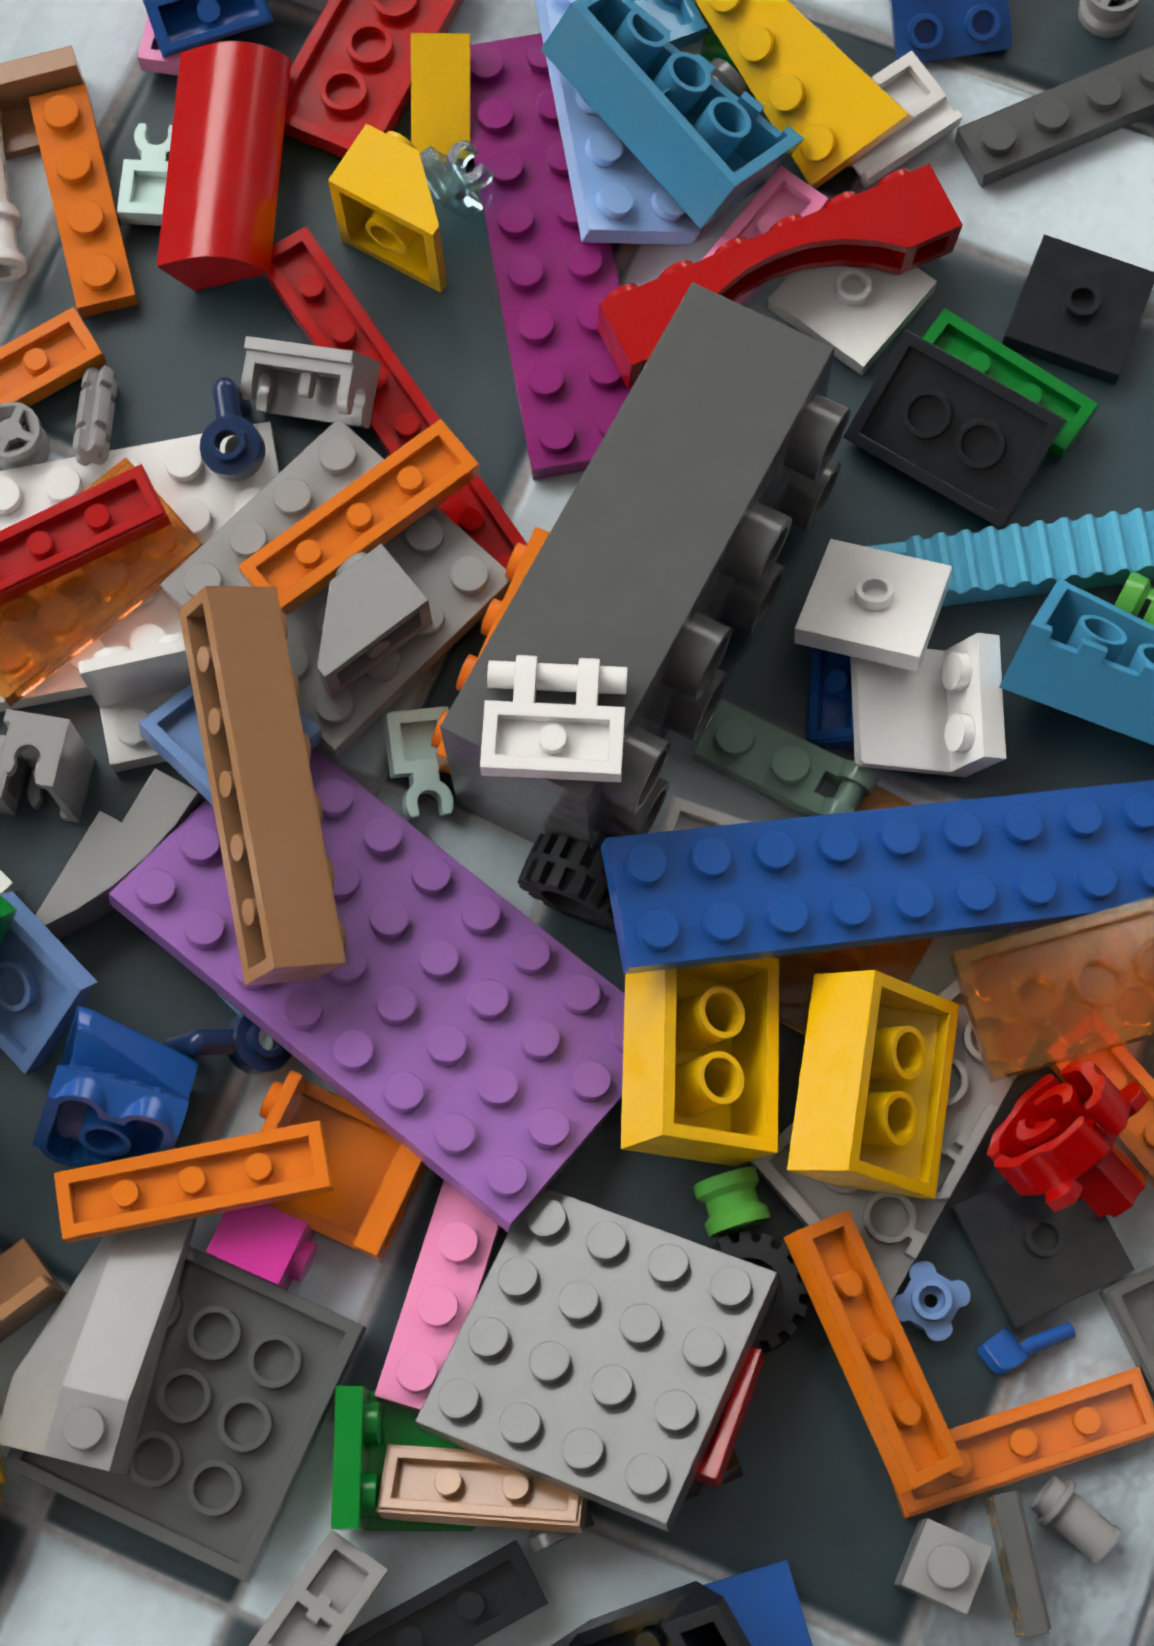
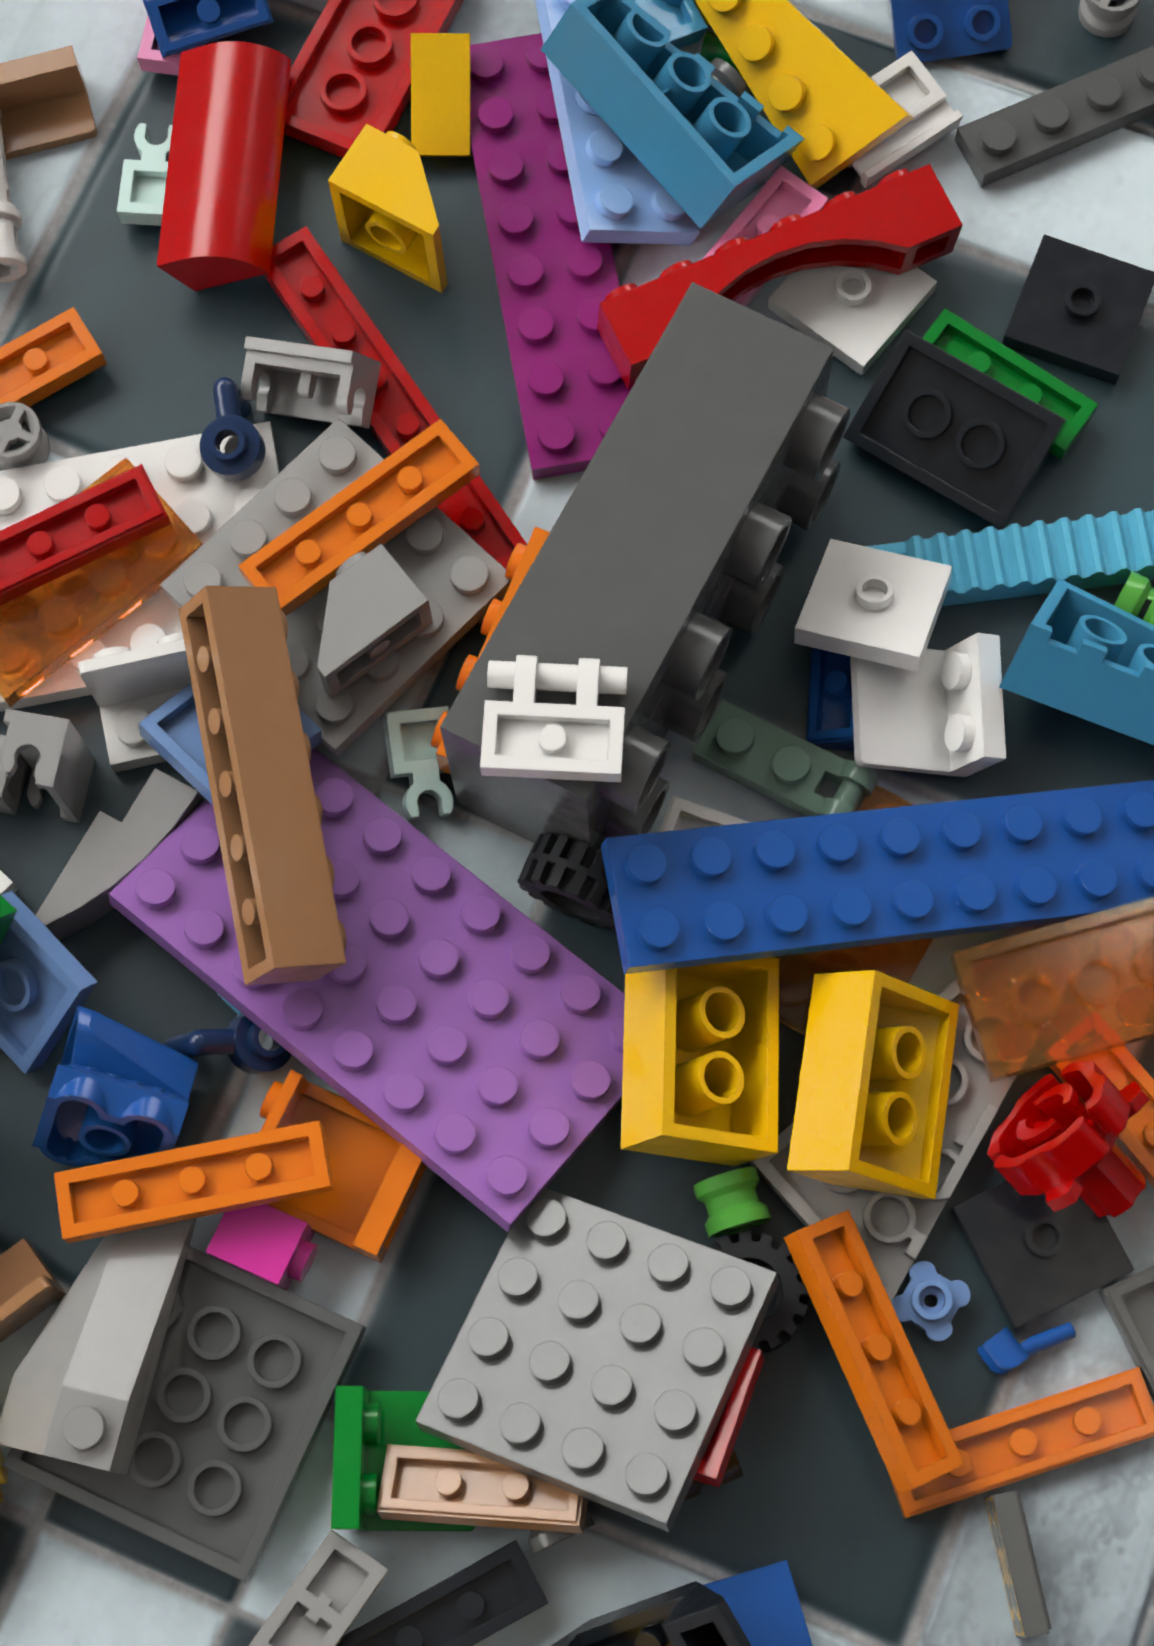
orange plate [28,84,139,318] -> none
light grey axle [72,365,118,466] -> none
bright pink plate [374,1180,500,1413] -> none
clear light blue tile [420,140,494,221] -> none
light grey brick [894,1518,993,1615] -> none
light grey pin [1030,1476,1122,1565] -> none

